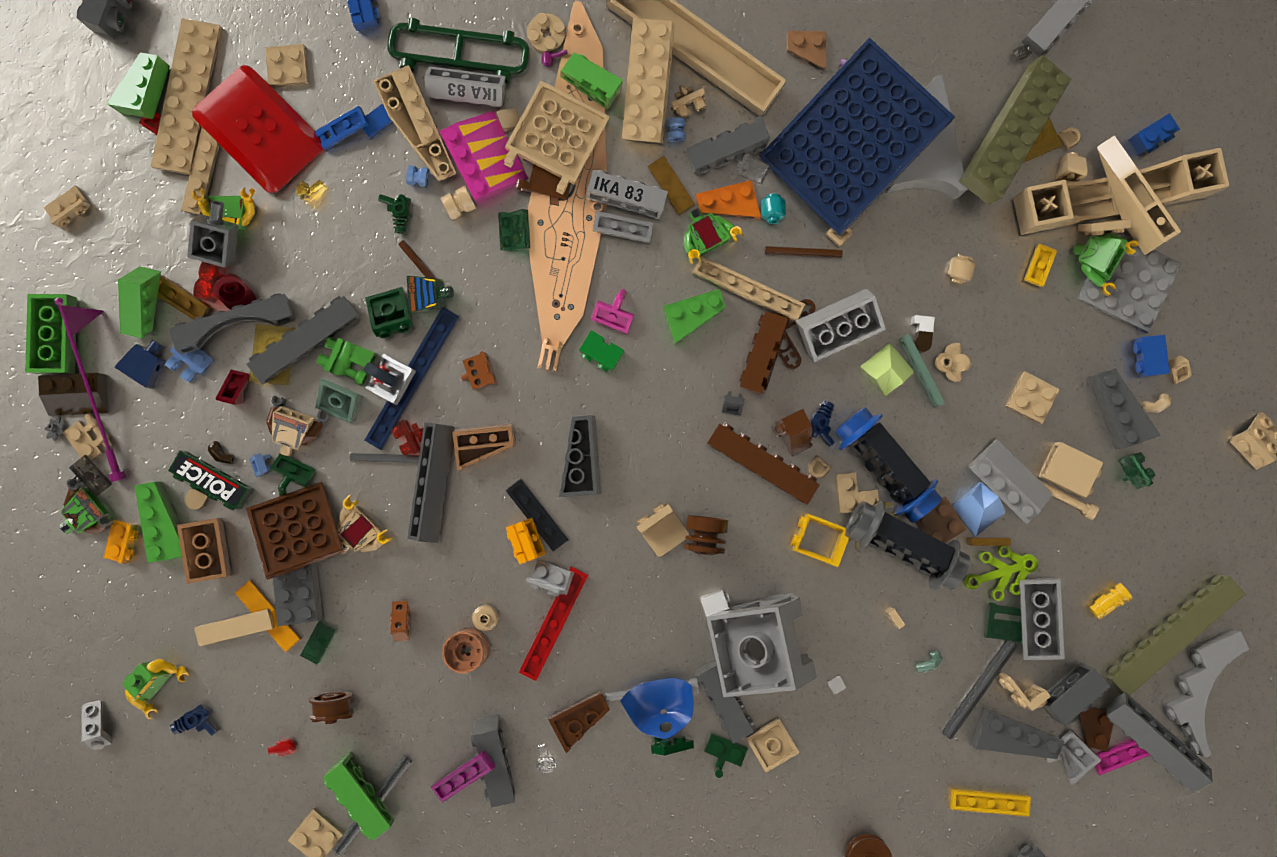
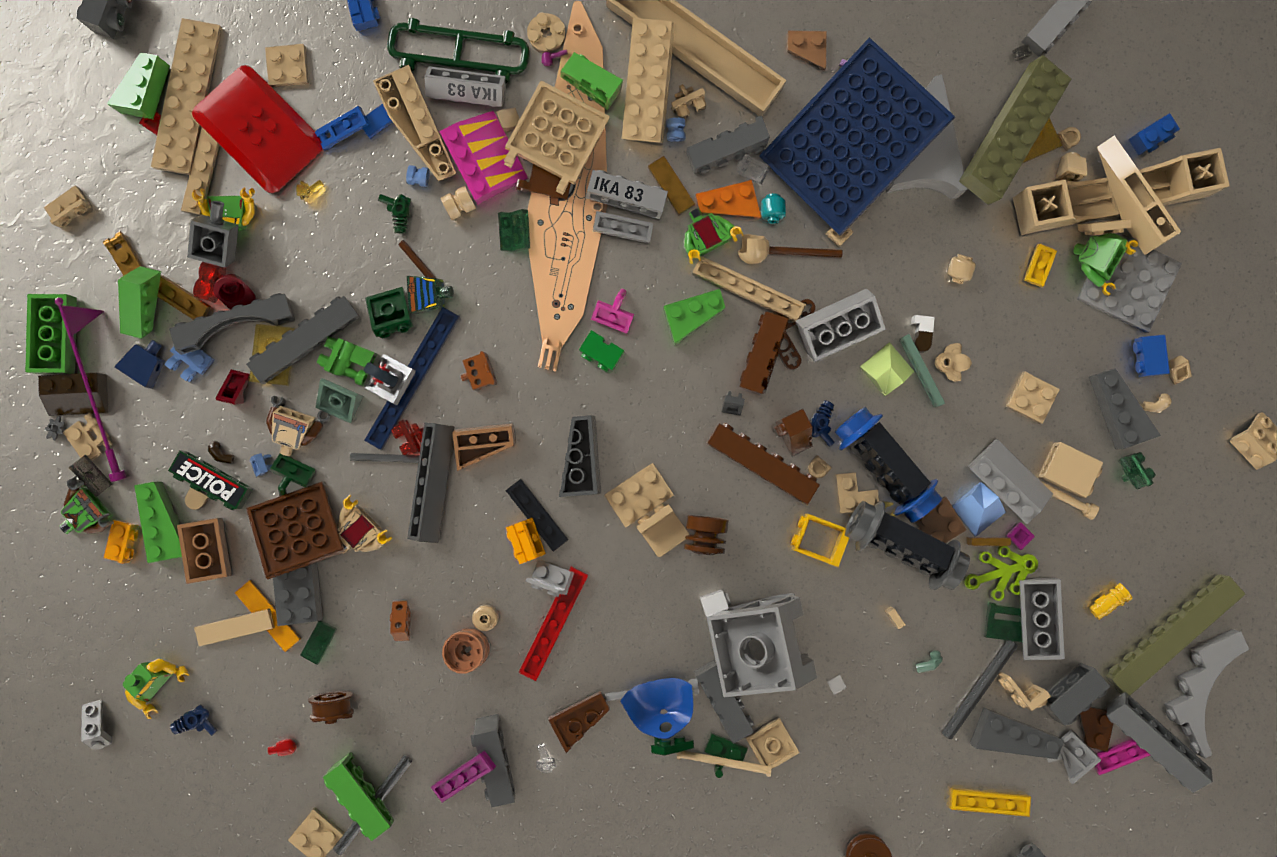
none -> pearl gold plate [103,231,143,276]
none -> tan plate [604,463,674,527]
none -> tan bar [677,751,772,777]
none -> tan hair [738,234,770,264]
none -> magenta plate [1006,522,1035,550]

